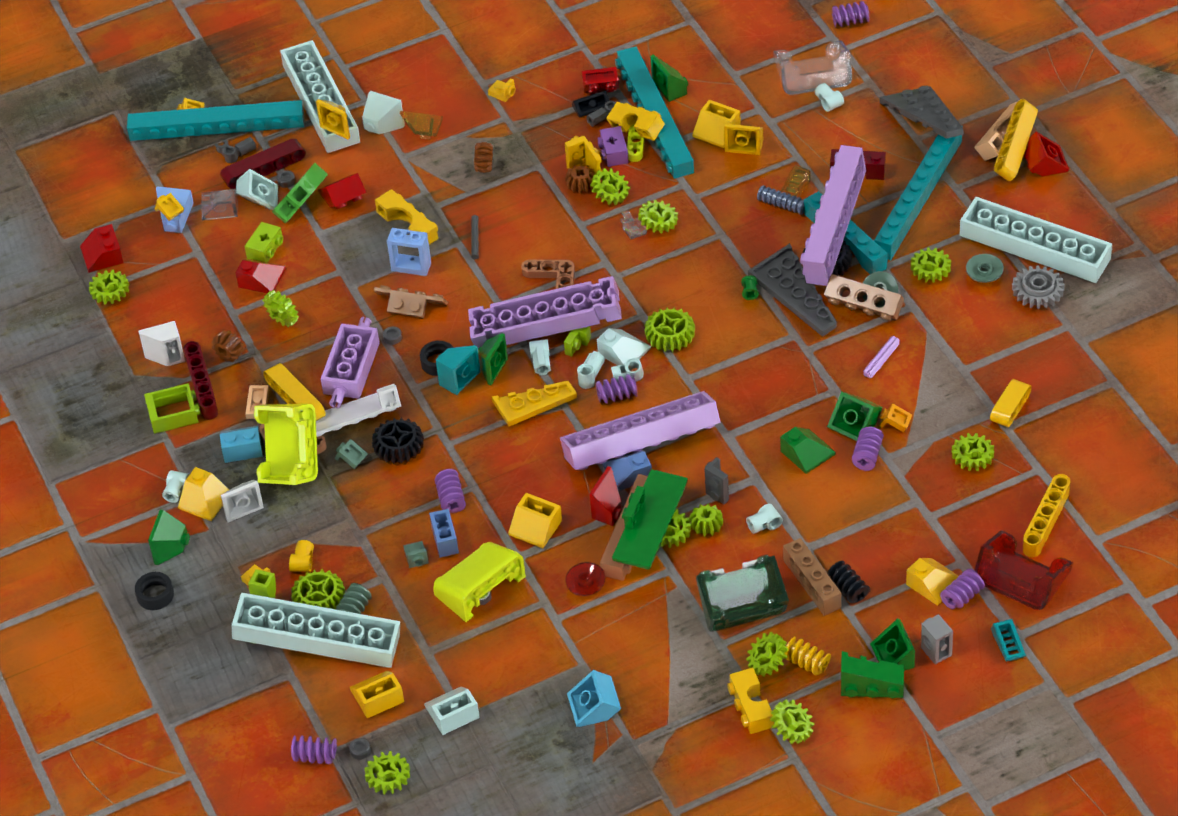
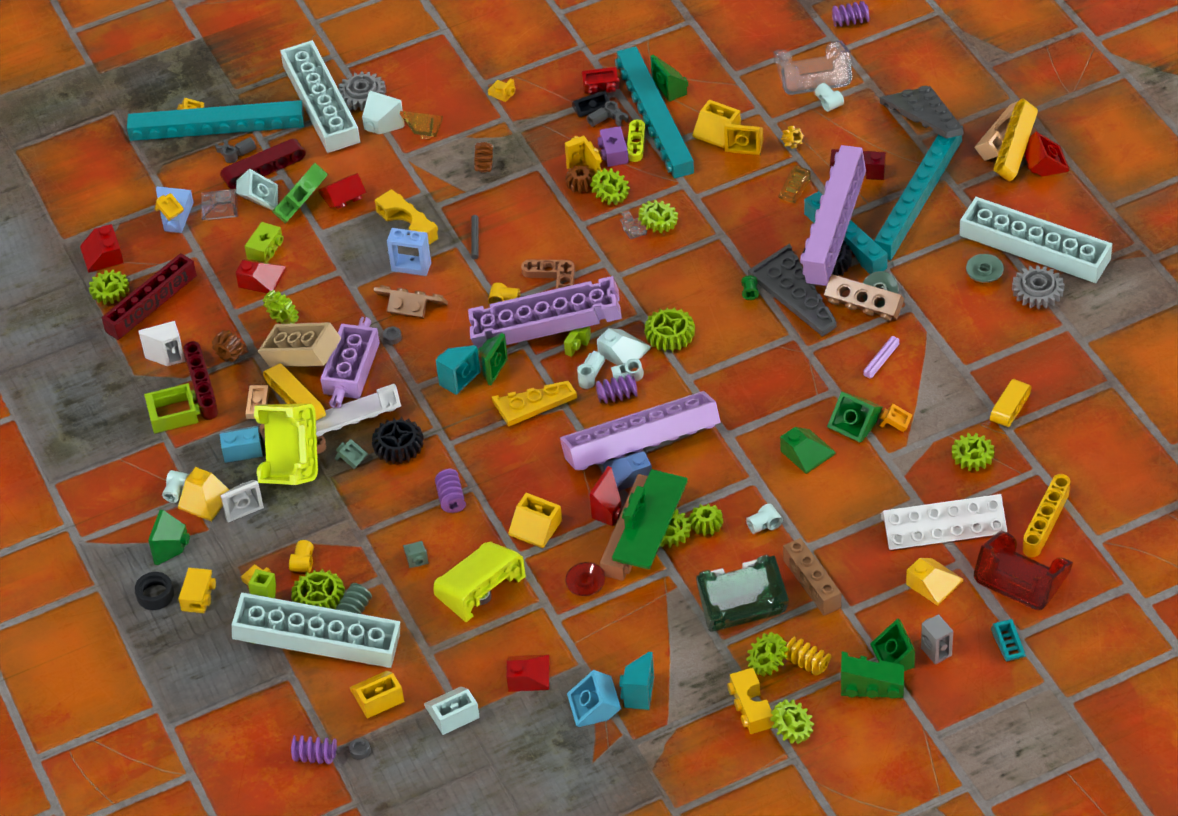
flat silver tile [277,171,295,188] -> none
yellow slope [316,99,350,140] -> none
lime gear [364,751,410,795] -> none
black tyre [420,340,454,376] -> none
medium blue brick [429,509,459,557] -> none
light aqua piece [529,339,551,375] -> none
yellow arch [606,102,665,141] -> none
dark grey bracket [704,457,729,504] -> none
sand blue piece [757,185,804,215] -> none
black piece [827,560,870,603] -> none
medium lavender piece [852,427,884,471] -> none
lime gear [911,247,951,283] -> none
medium lavender piece [940,568,985,609] -> none
none -> dark red brick [102,253,197,340]
none -> yellow brick [178,567,216,613]
none -> tan brick [258,322,341,367]
none -> light grey gear [338,71,386,111]
none -> yellow piece [488,283,520,304]
none -> red slope [506,654,549,692]
none -> teal slope [619,652,655,710]
none -> yellow gear [781,126,804,149]
none -> white bracket [881,494,1007,550]

